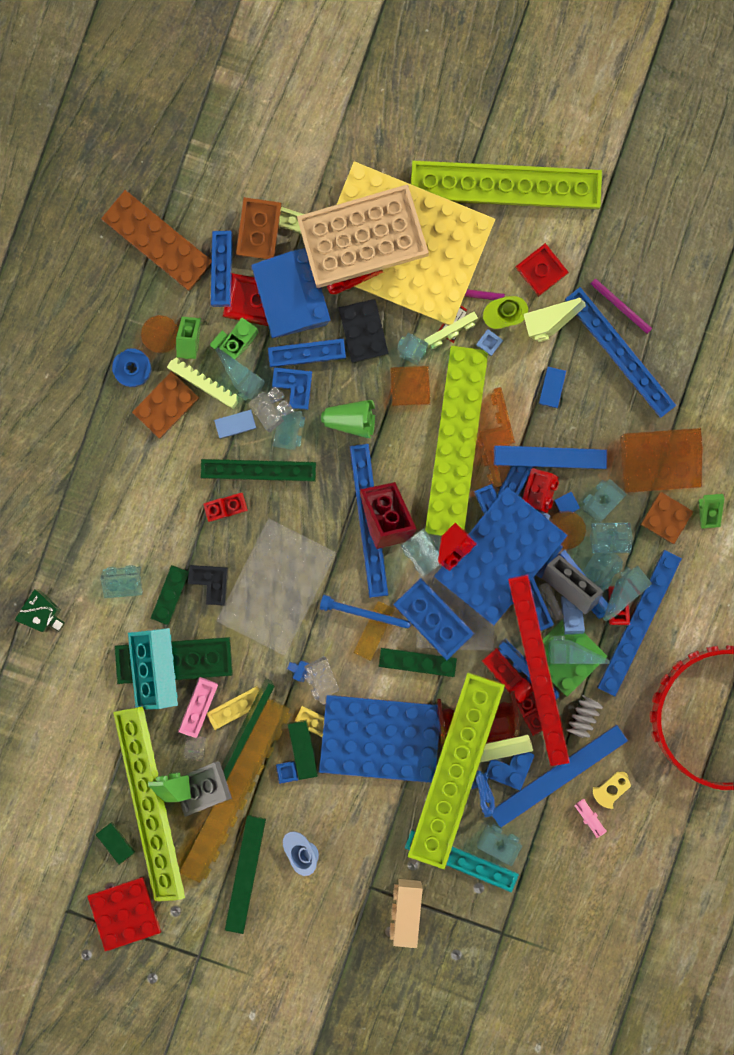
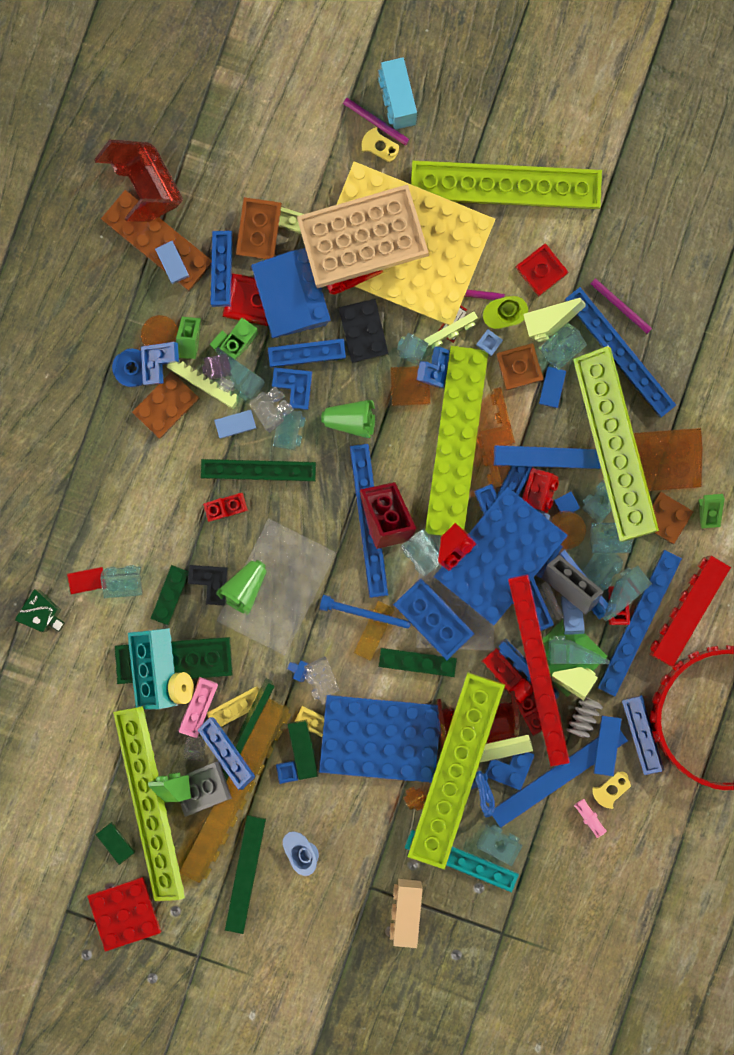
none -> red sticker [67,567,106,594]
none -> clear red windscreen [94,139,183,222]
none -> plate [141,342,179,386]
none -> medium blue tile [155,241,189,284]
none -> light yellow piece [168,672,194,704]
none -> plate [198,717,255,790]
none -> clear purple brick [202,354,232,380]
none -> bright green cone [216,560,267,615]
none -> clear plate [217,377,236,393]
none -> magenta bar [343,98,410,146]
none -> light yellow piece [362,127,399,163]
none -> medium azure brick [378,57,417,130]
none -> clear orange gear [403,786,426,811]
none -> blue plate [417,347,450,388]
none -> dark orange plate [496,343,544,391]
none -> clear light blue brick [539,323,587,370]
none -> yellowish green slope [551,667,598,701]
none -> lime plate [573,346,659,542]
none -> blue tile [593,715,621,776]
none -> plate [622,695,664,775]
none -> red brick [649,556,731,667]

